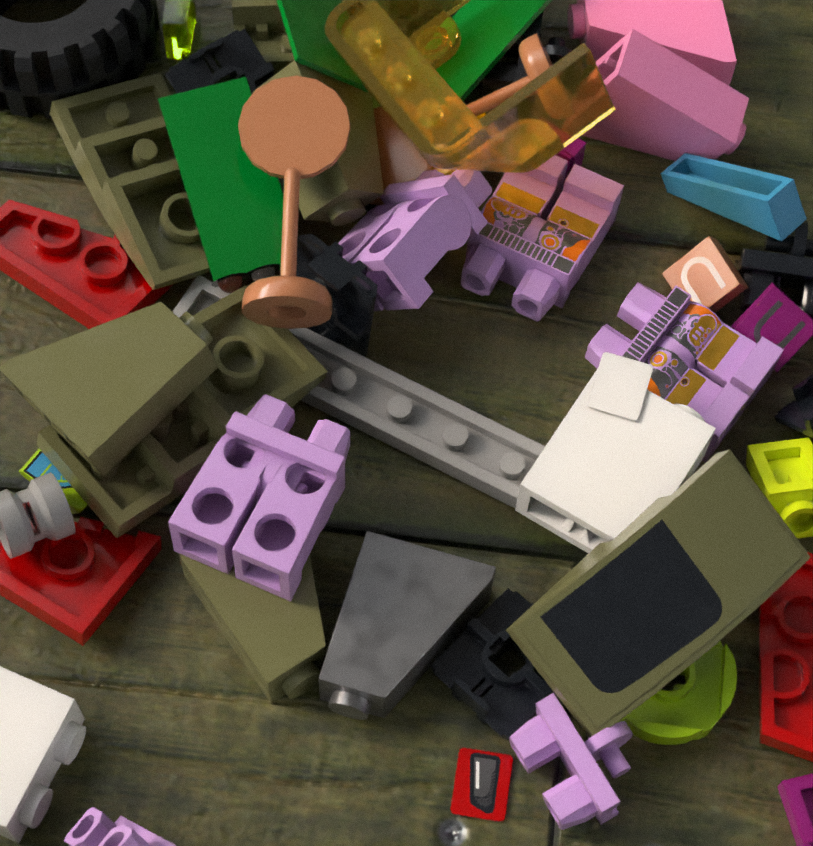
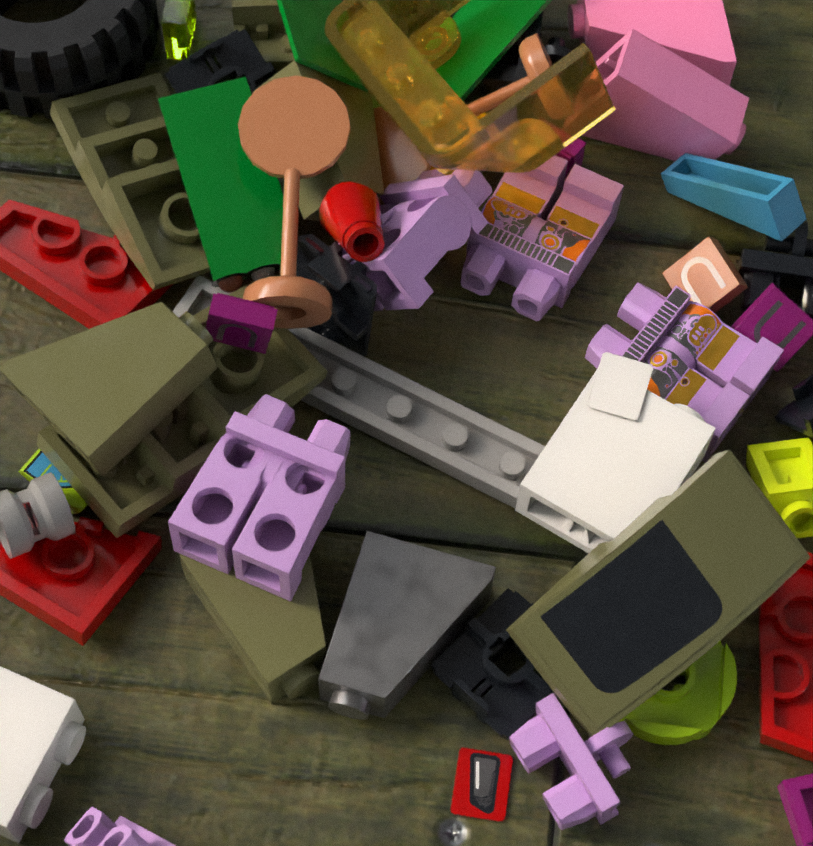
none -> magenta tile [205,292,278,354]
none -> red cone [319,181,385,262]

